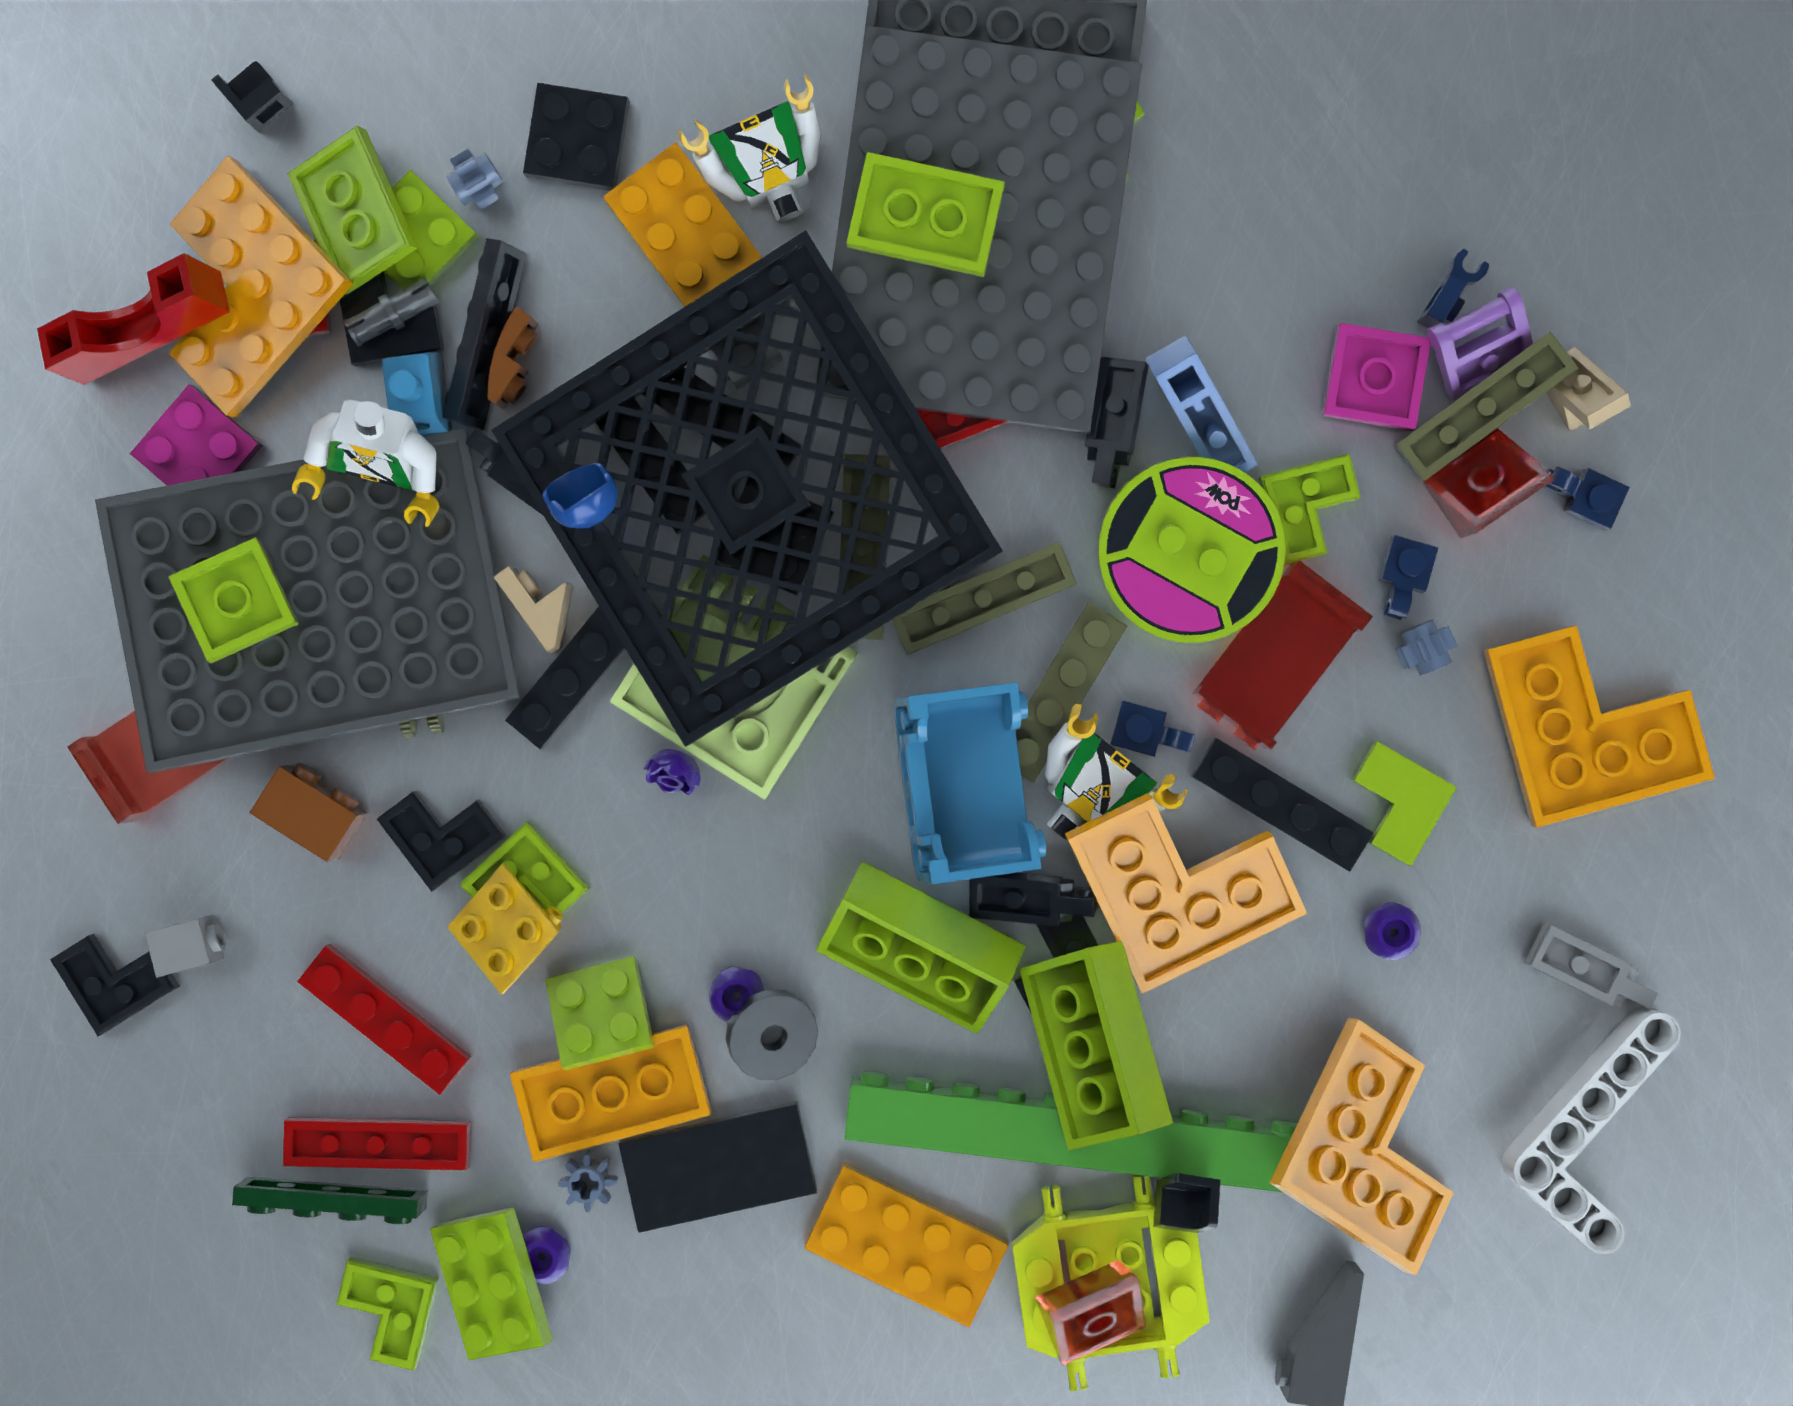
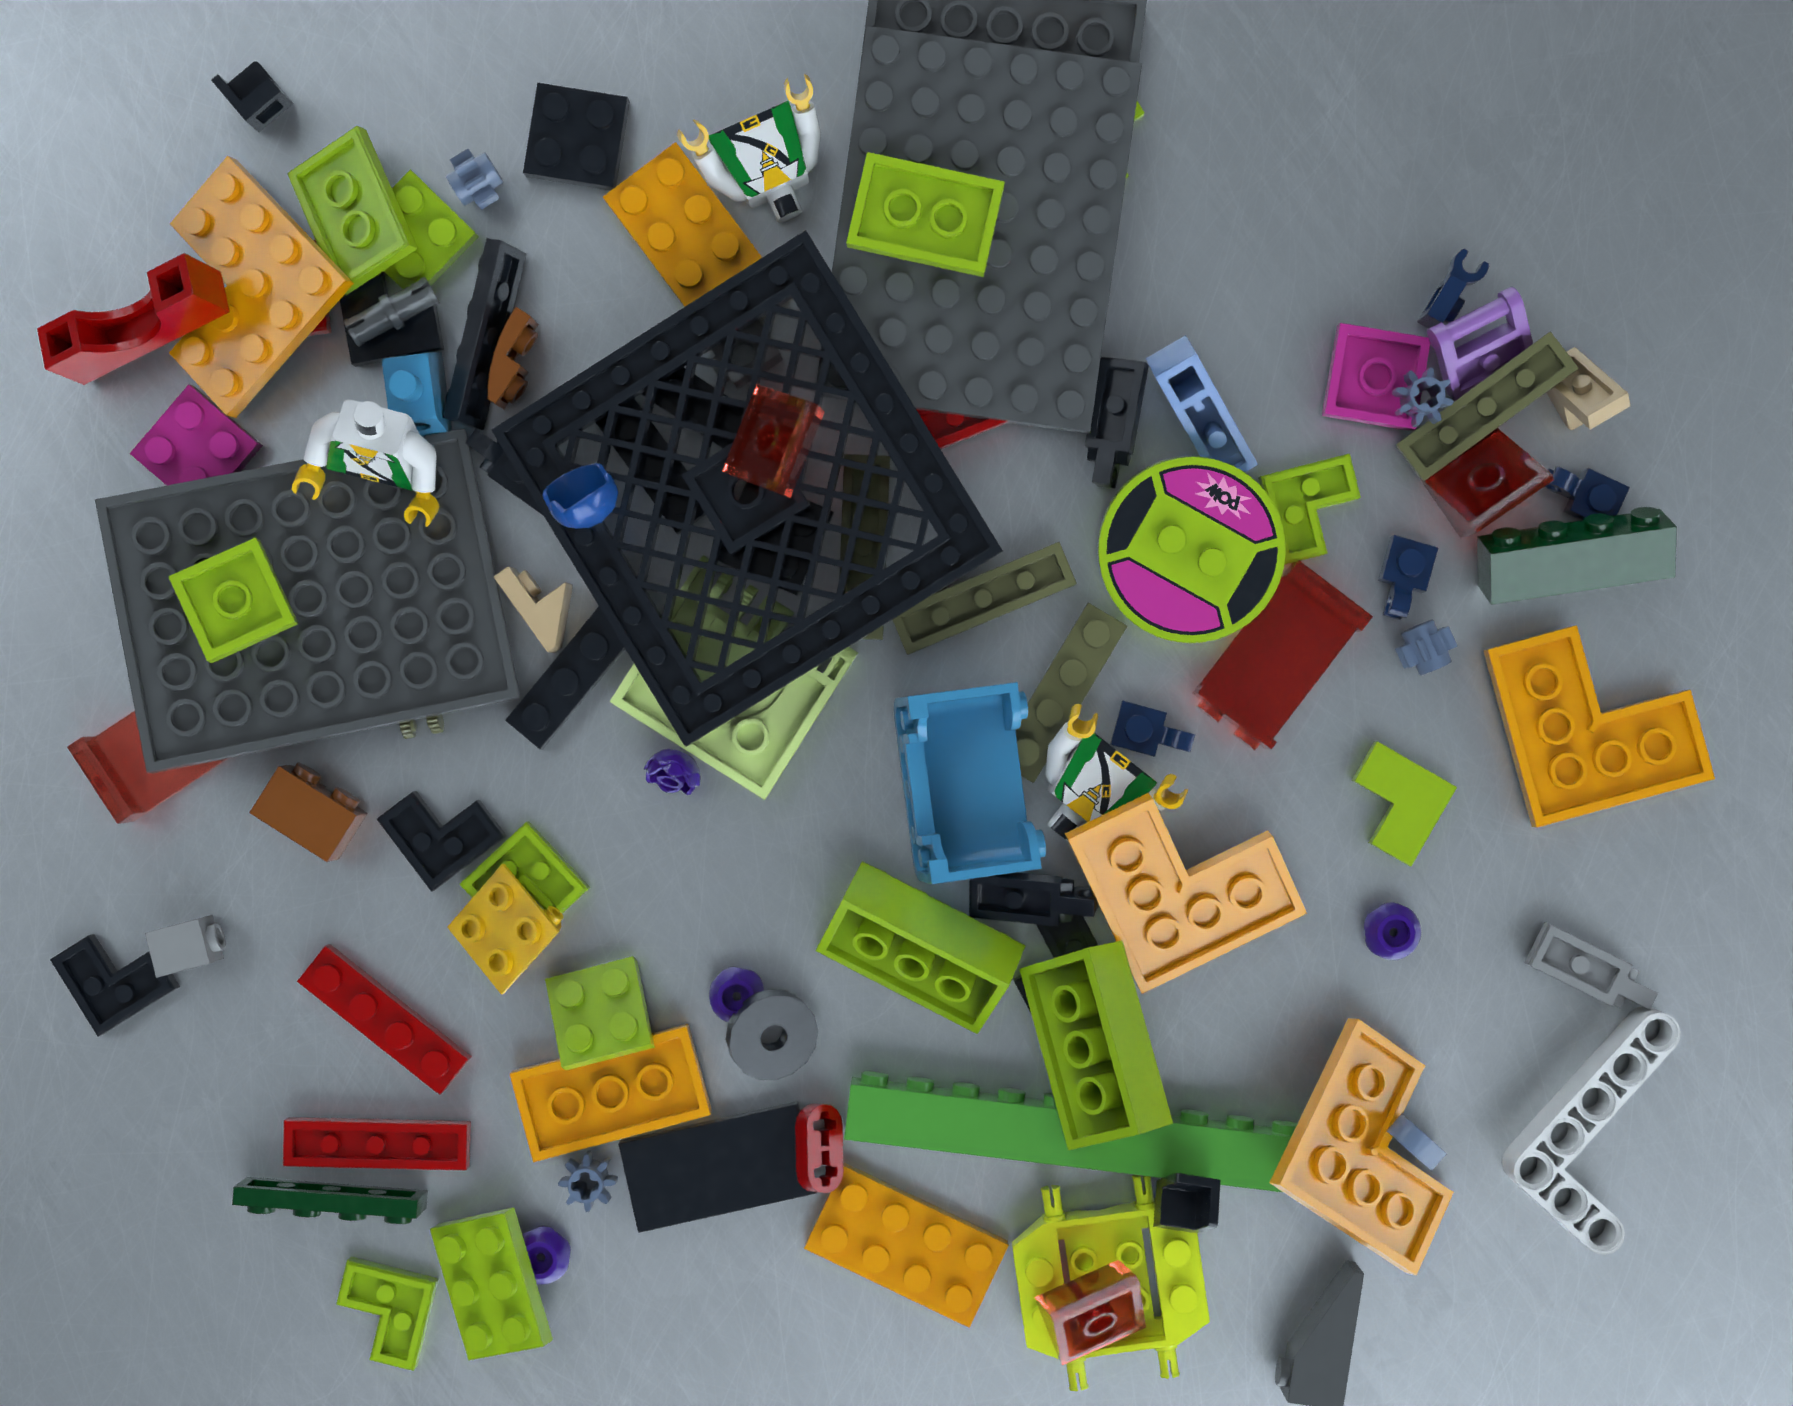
black plate [1191,738,1374,872] -> none
none -> clear red slope [722,384,825,499]
none -> red beam [795,1104,844,1193]
none -> sand blue beam [1386,1114,1447,1171]
none -> sand blue gear [1392,367,1454,427]
none -> brick [1477,507,1677,605]

